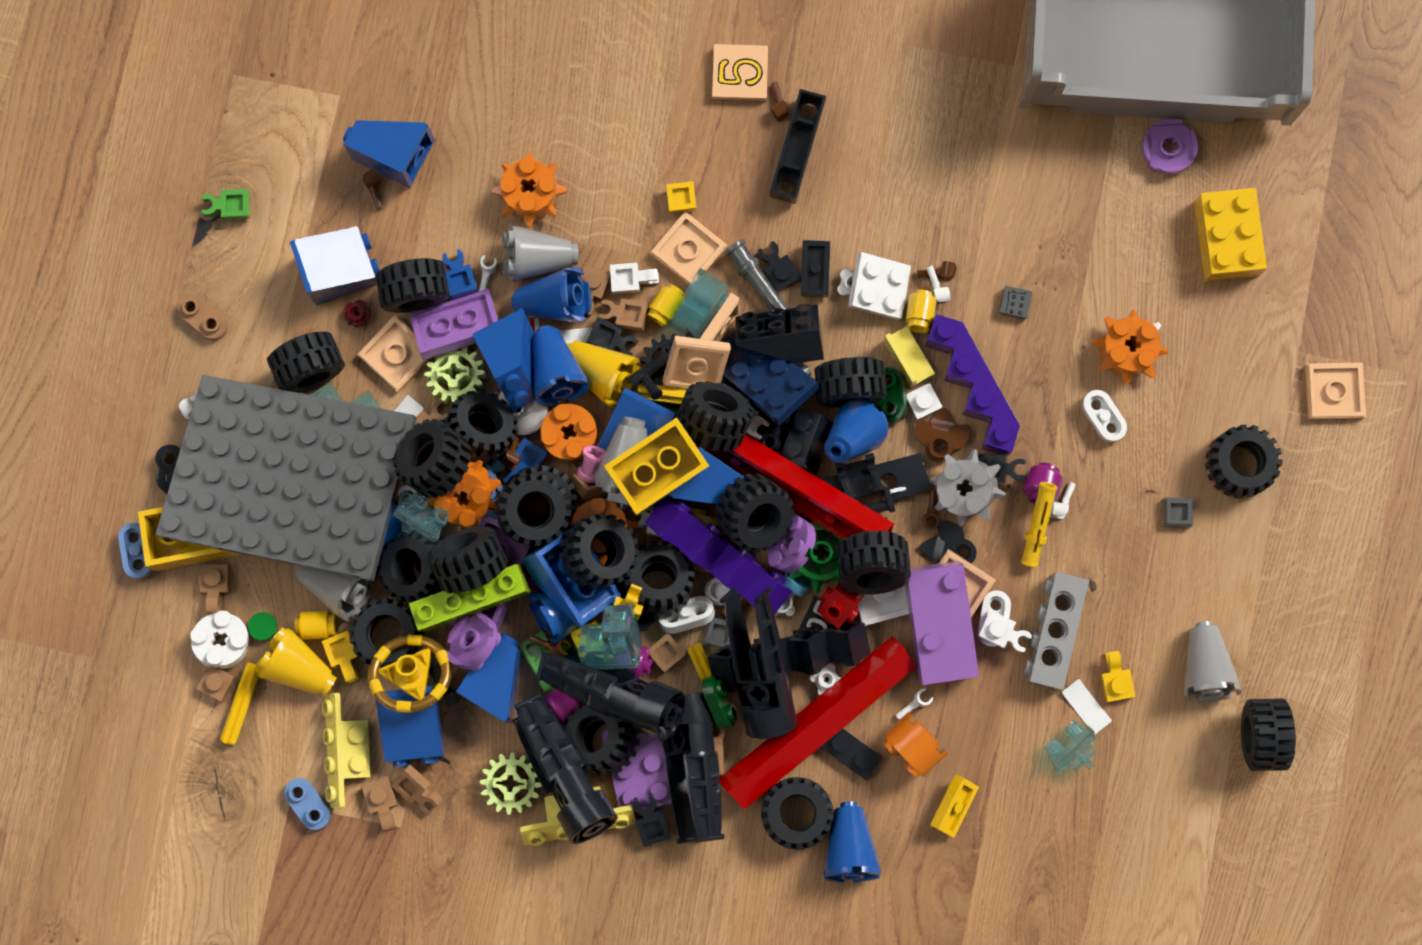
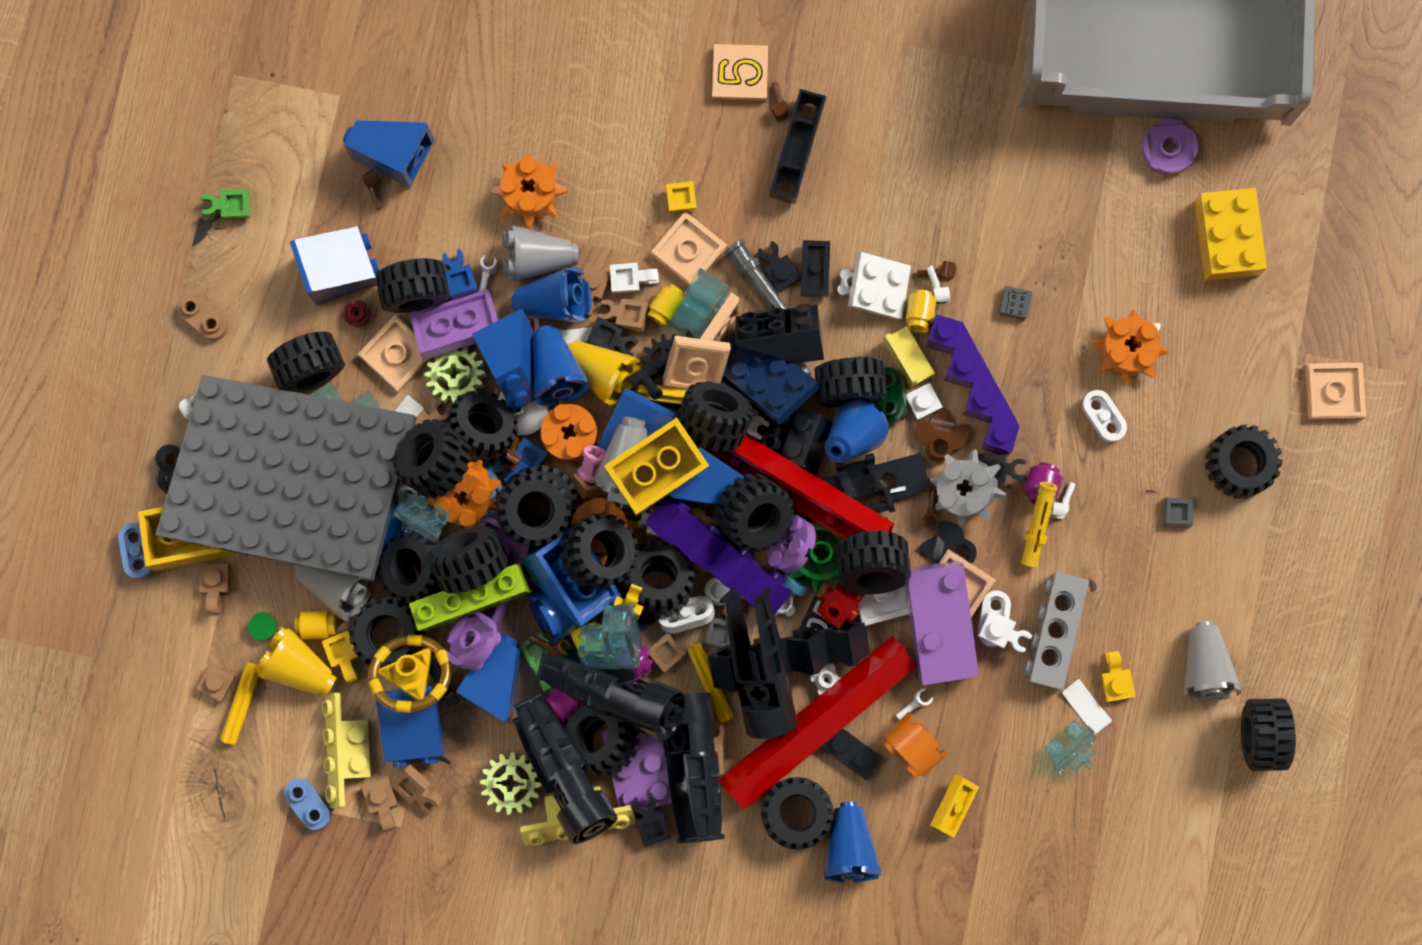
white plate [191,611,249,669] -> none
dark green plate [702,675,738,730] -> none

